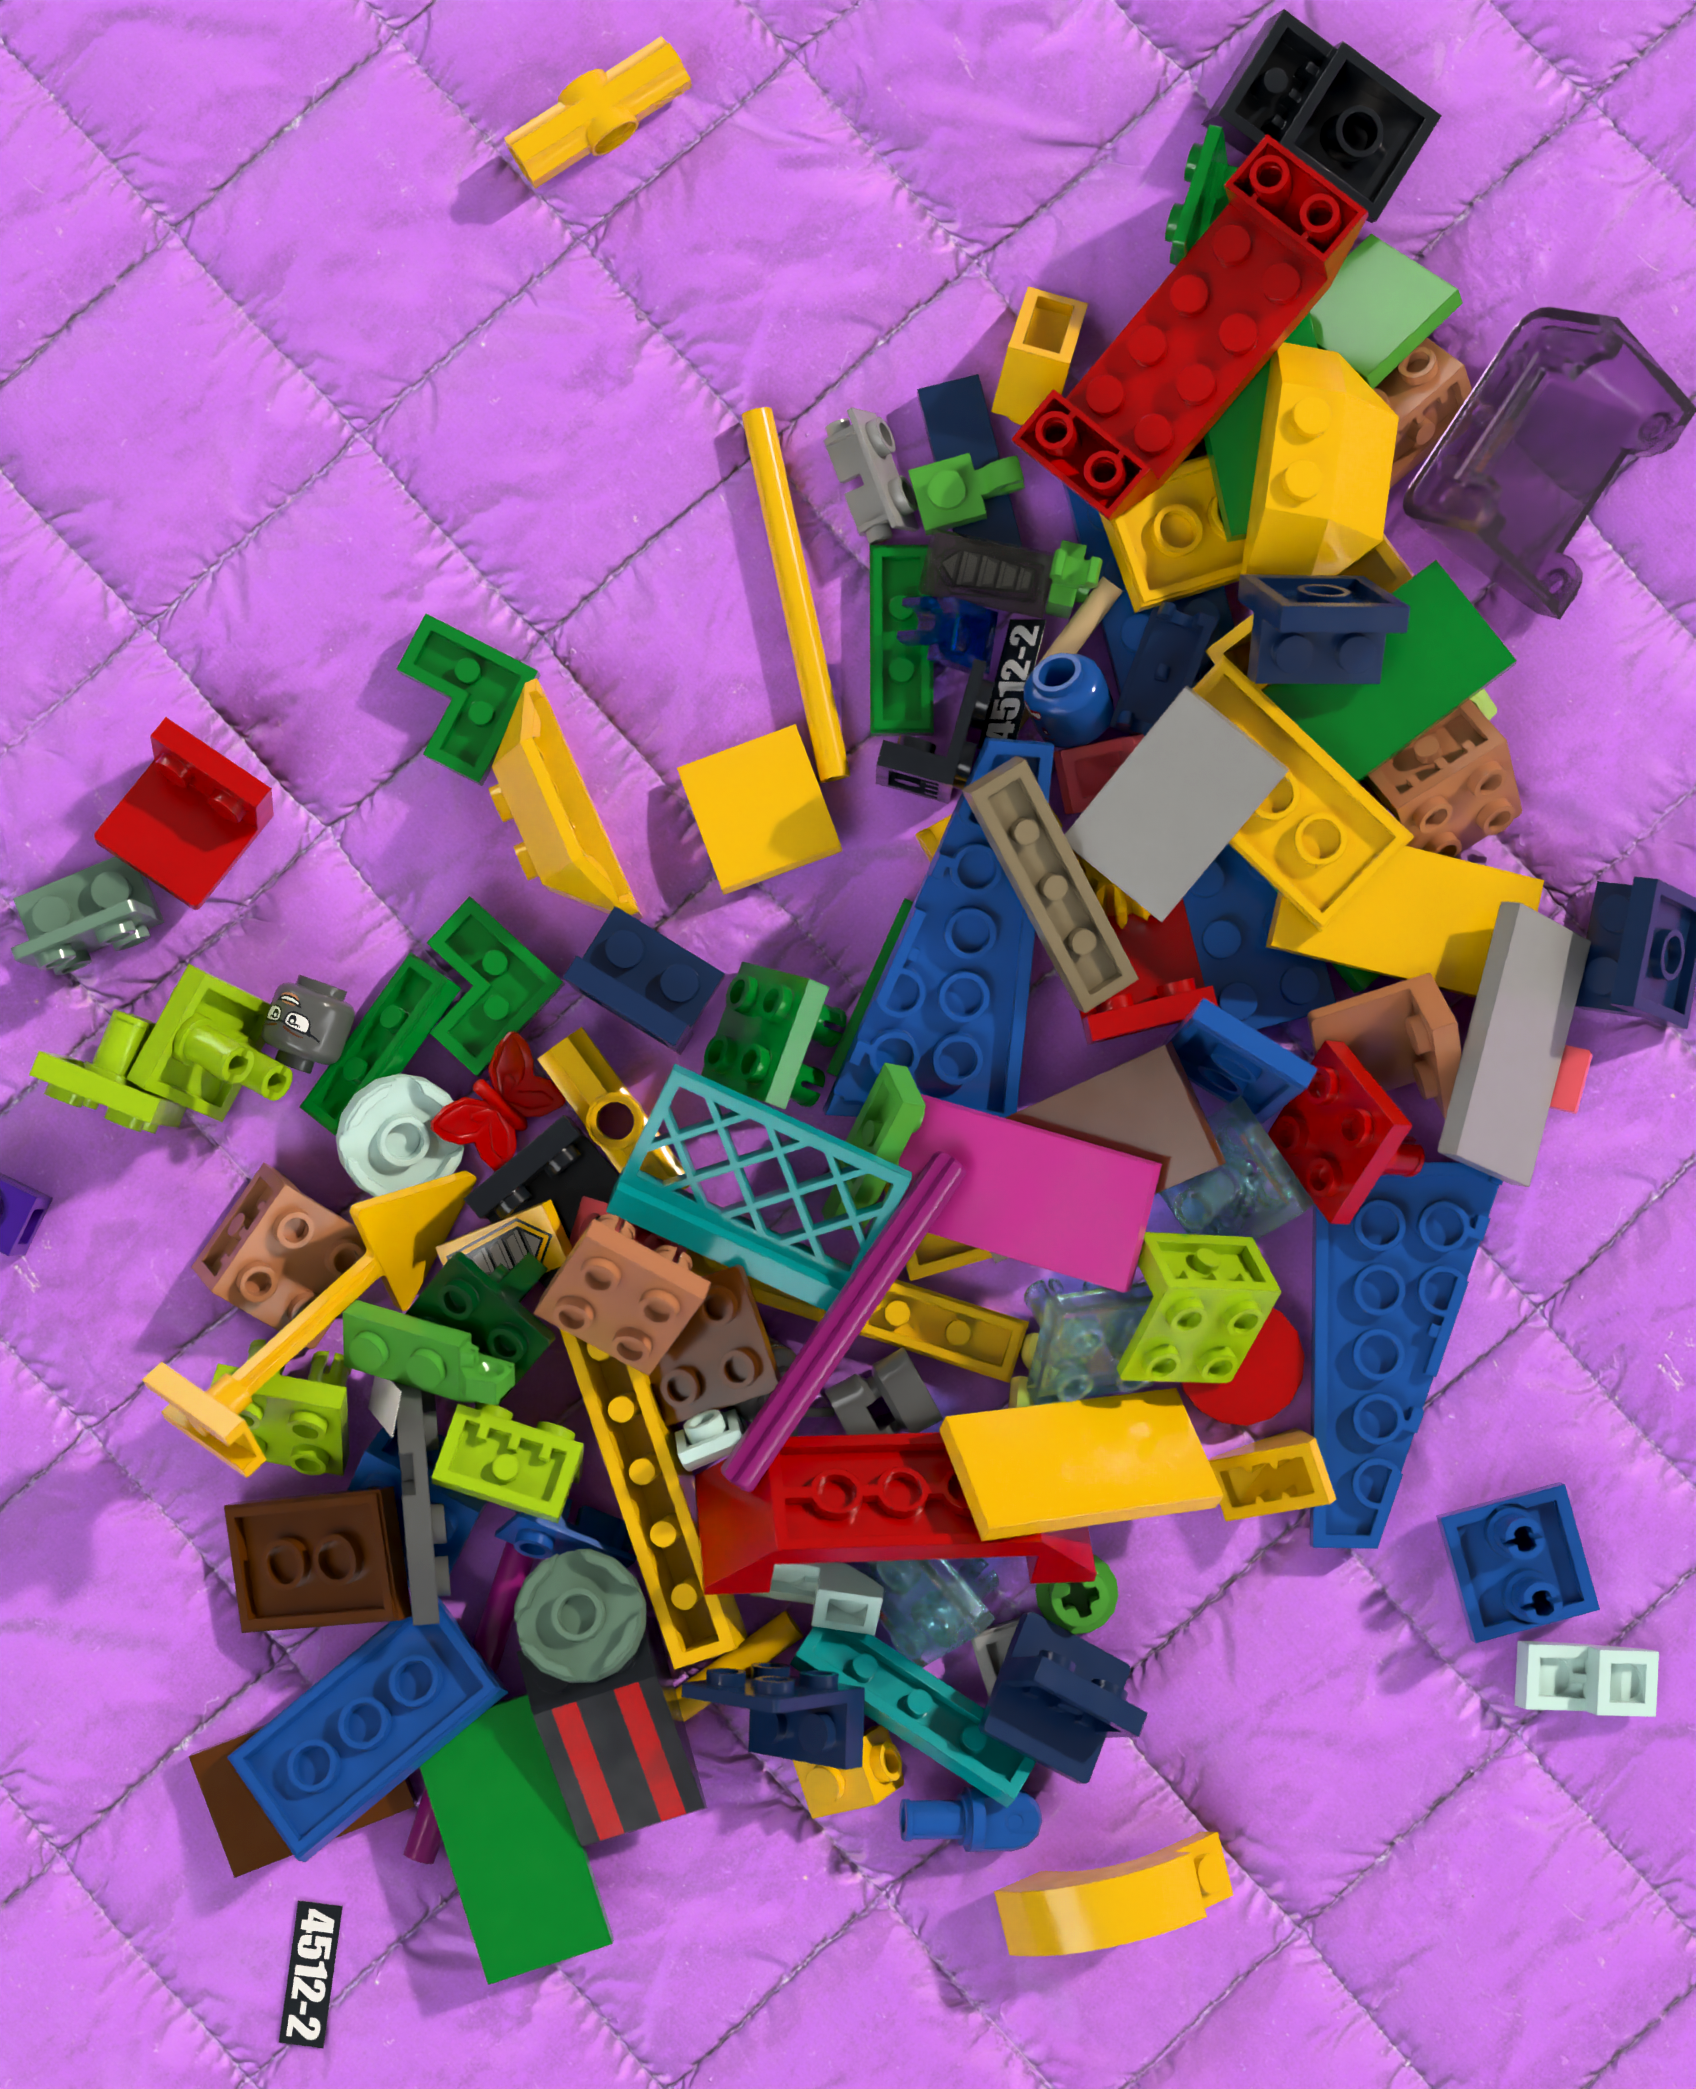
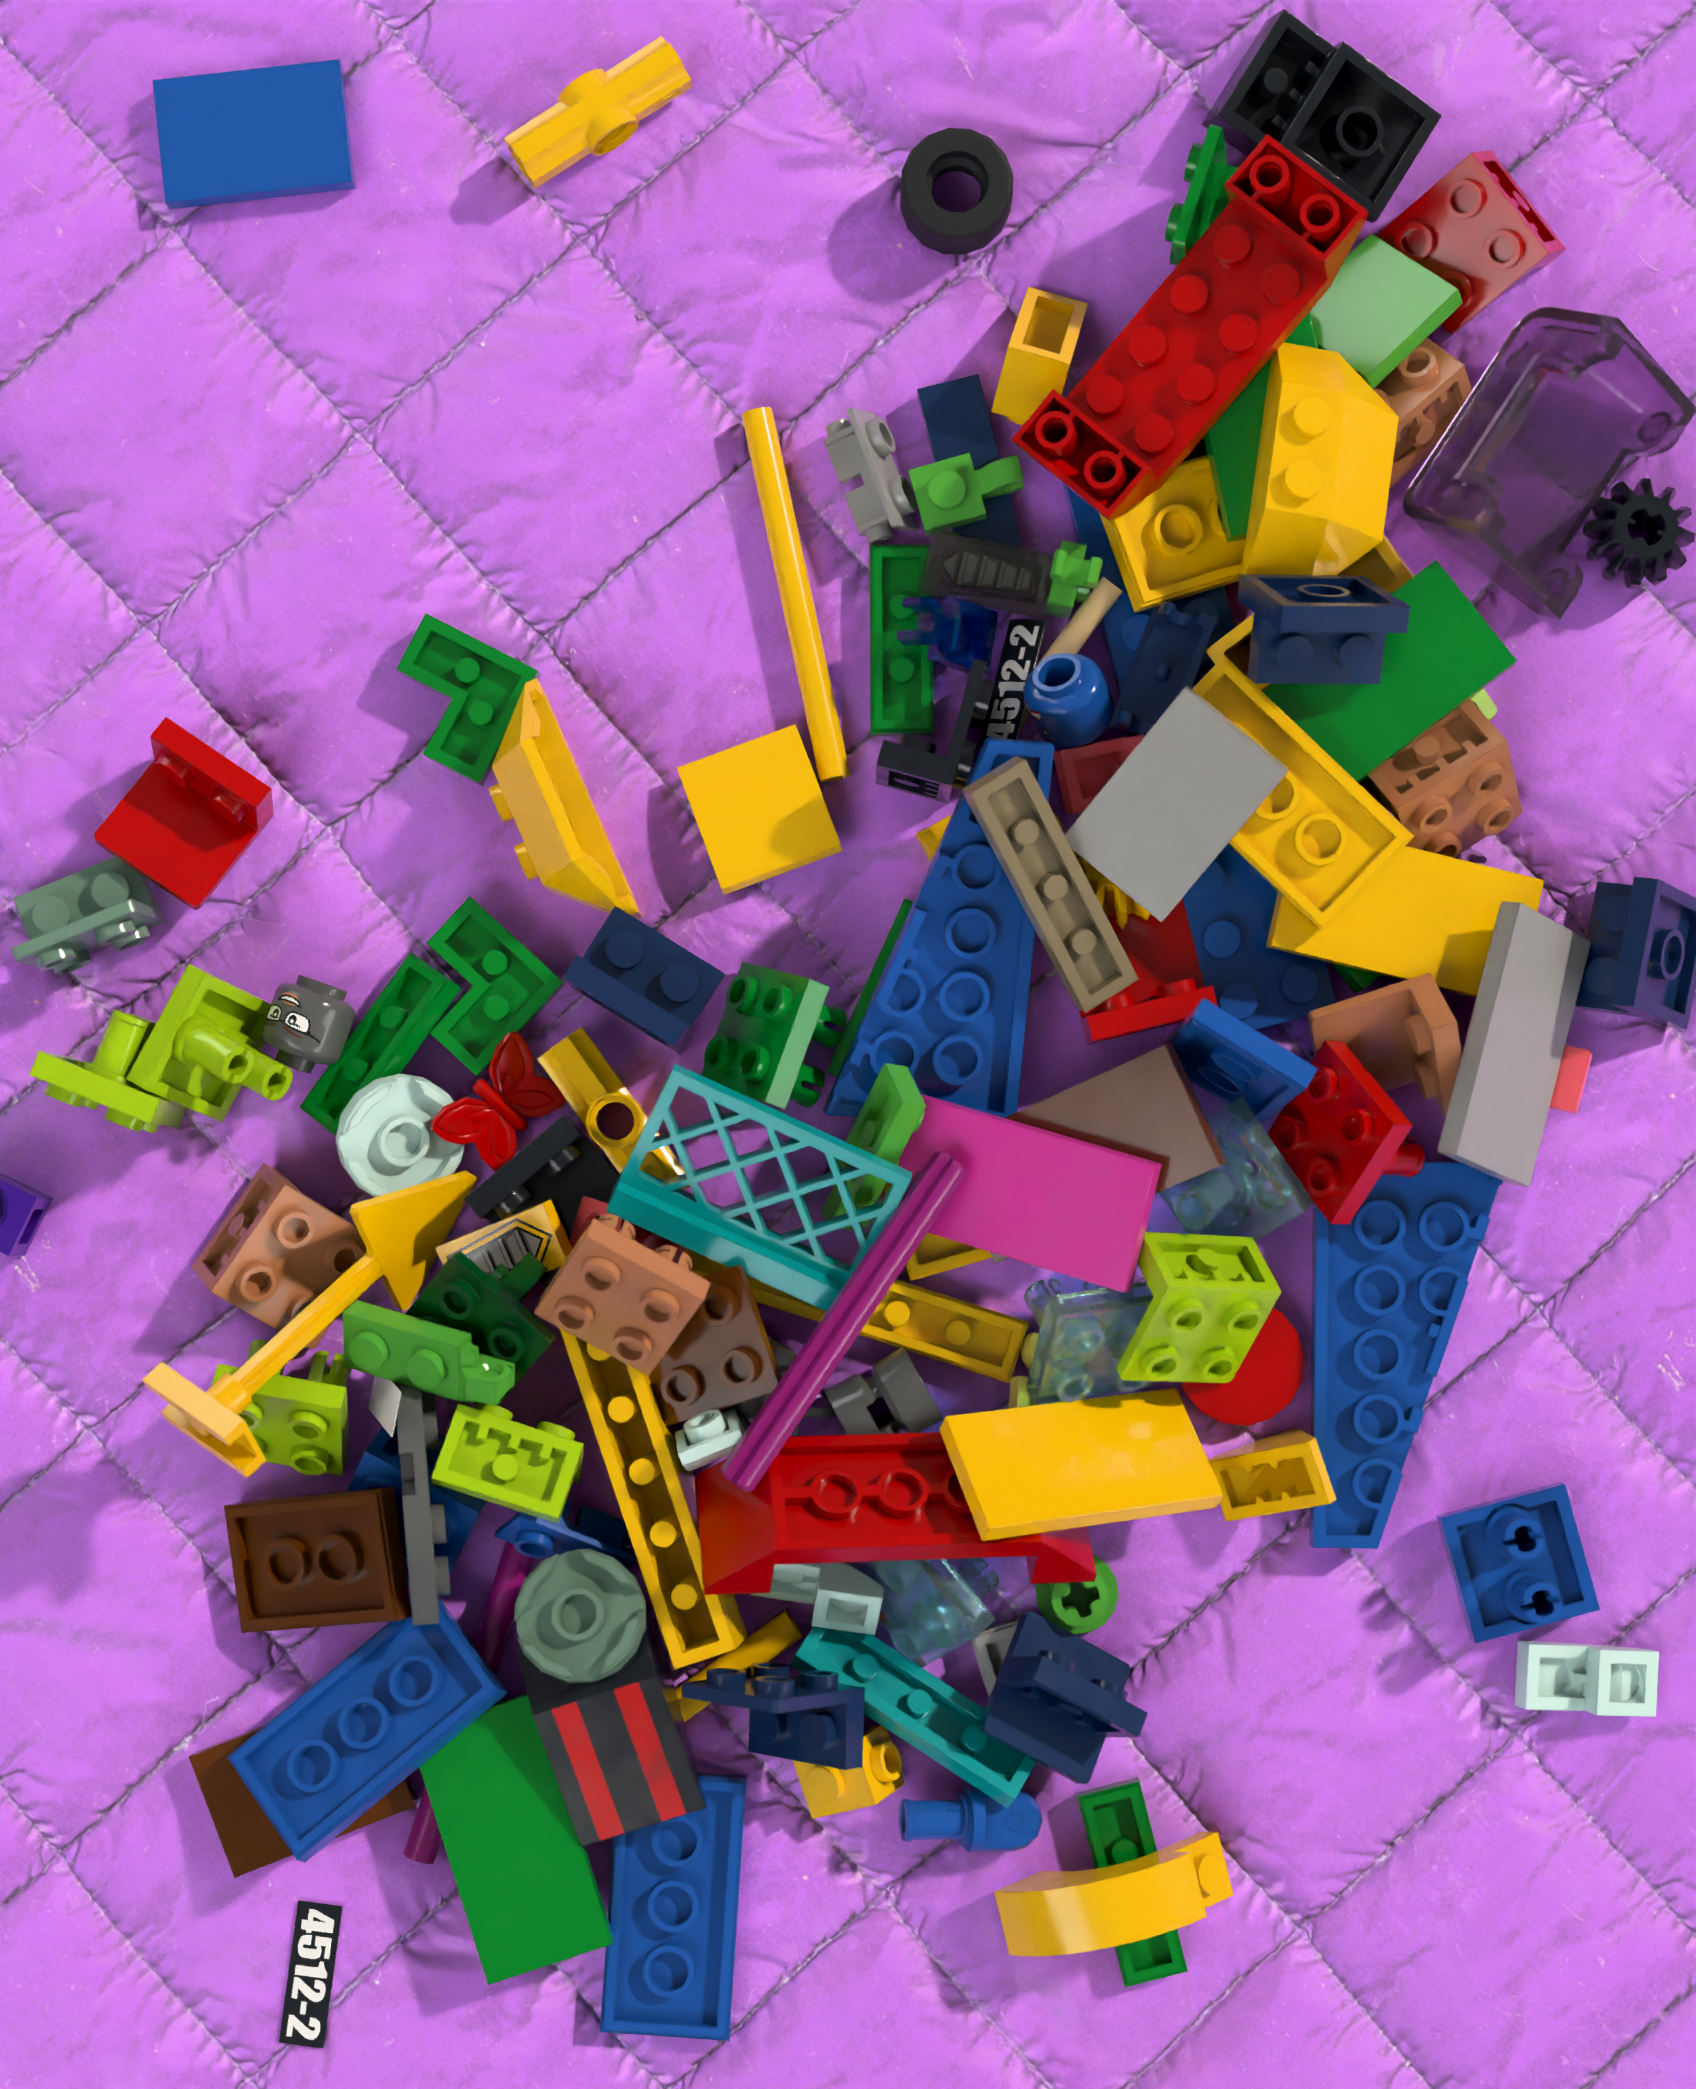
none -> blue tile [152,59,356,210]
none -> blue tile [600,1772,747,2041]
none -> black tyre [900,128,1013,255]
none -> green tile [1076,1777,1188,1987]
none -> bracket [1377,150,1566,333]
none -> black gear [1583,478,1695,589]

